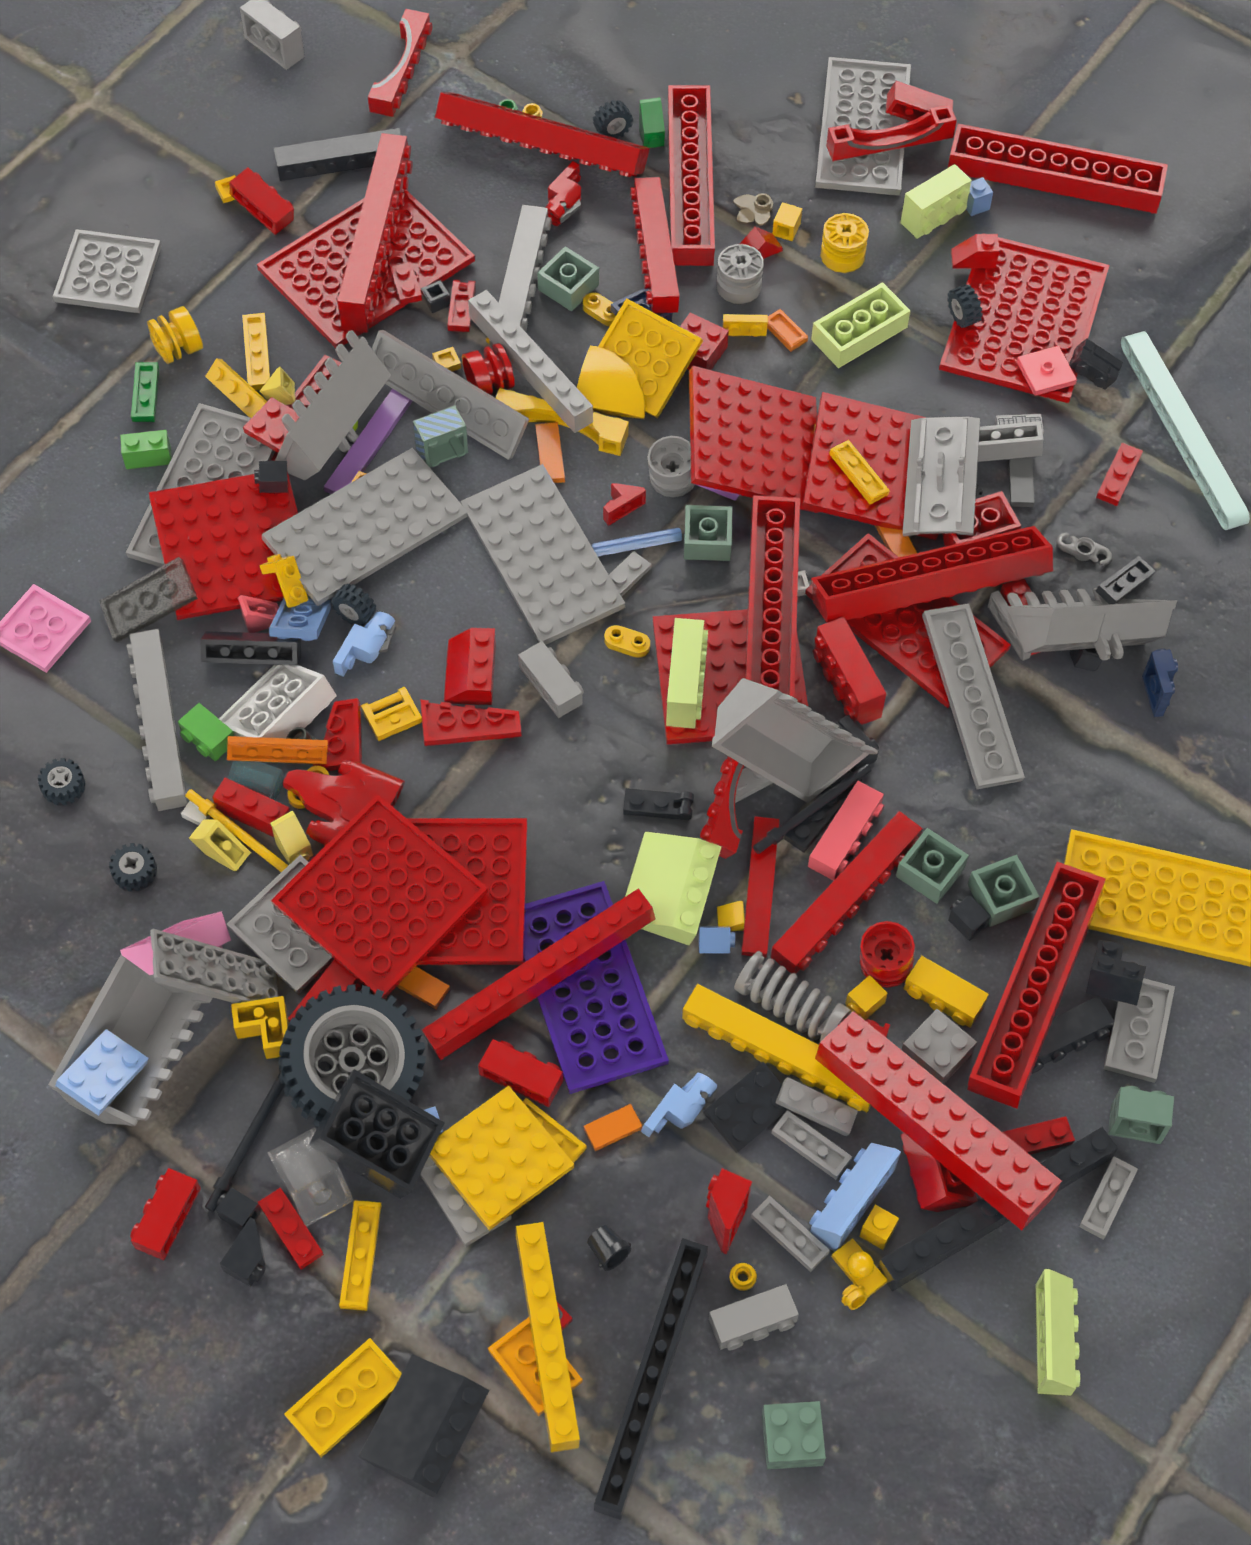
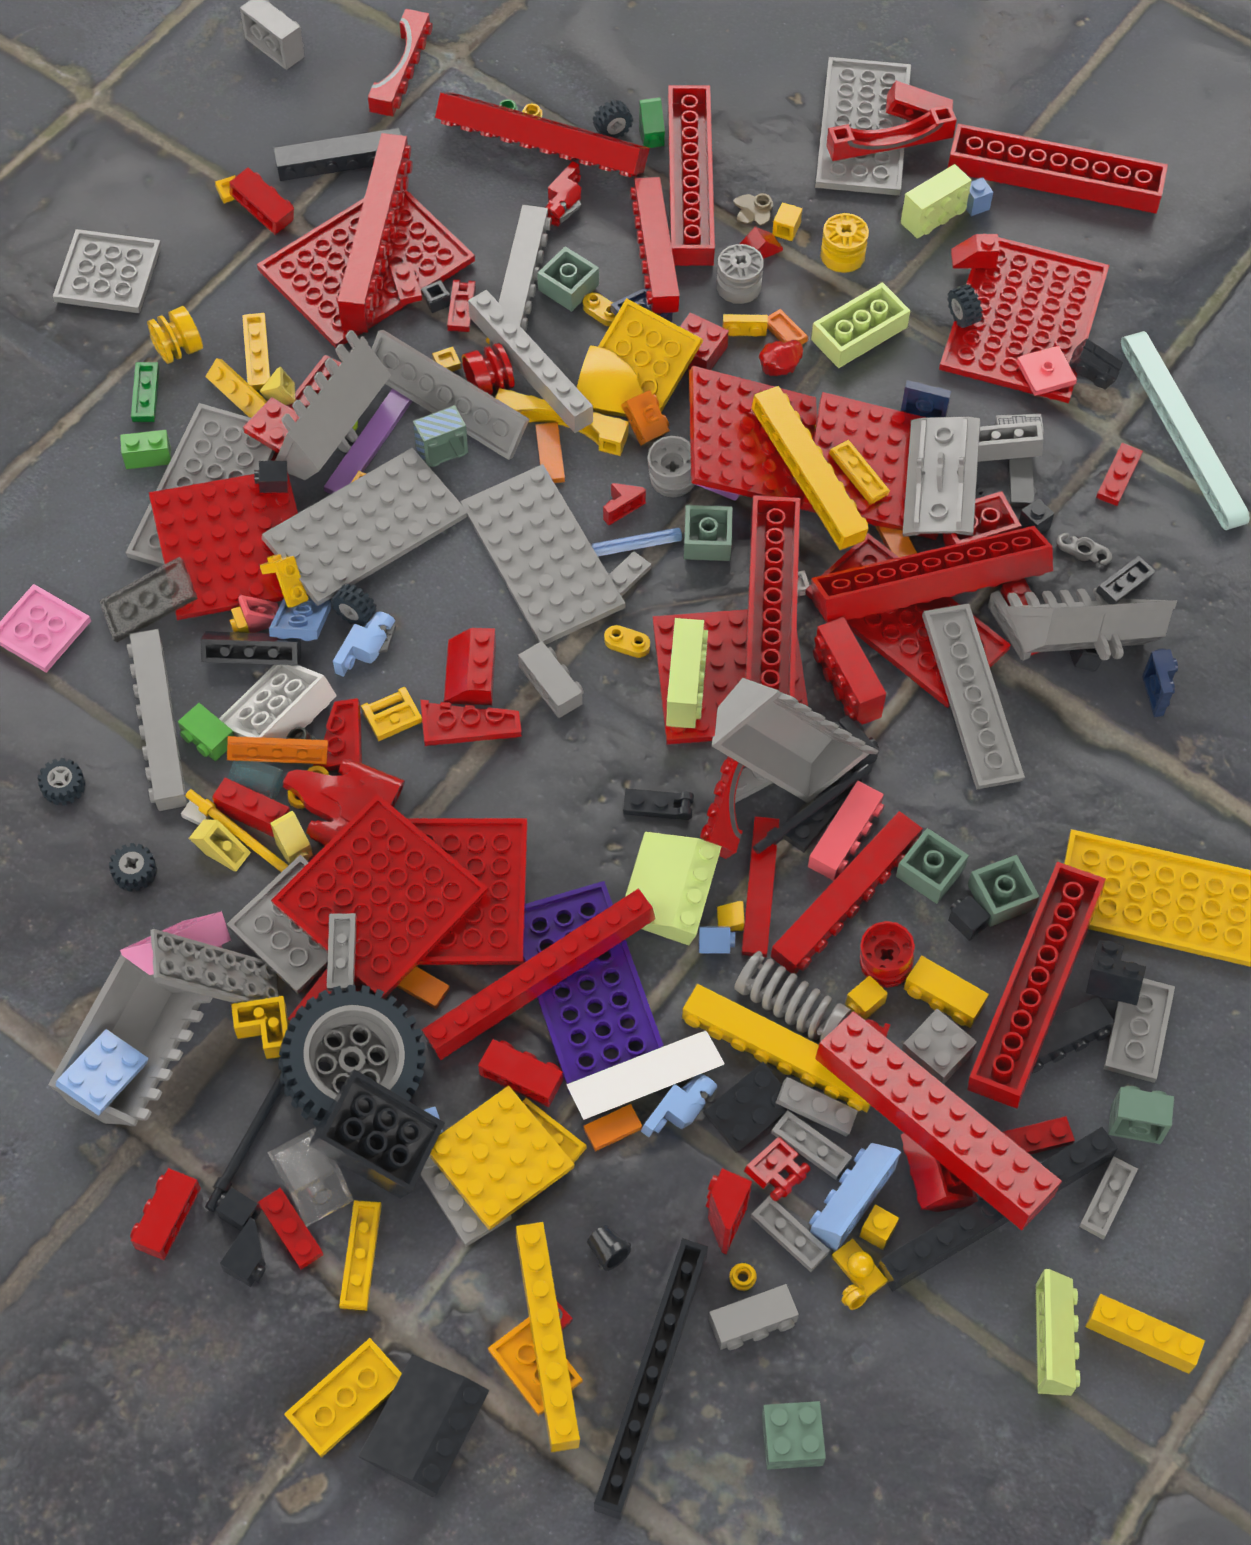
none -> yellow plate [229,607,249,633]
none -> light grey plate [327,913,357,991]
none -> white sticker [567,1030,725,1120]
none -> orange brick [621,390,670,446]
none -> plate [744,1137,810,1201]
none -> yellow brick [751,386,869,550]
none -> red hair [759,340,803,376]
none -> dark blue plate [901,380,951,418]
none -> black brick [1019,498,1054,534]
none -> yellow brick [1085,1294,1205,1374]

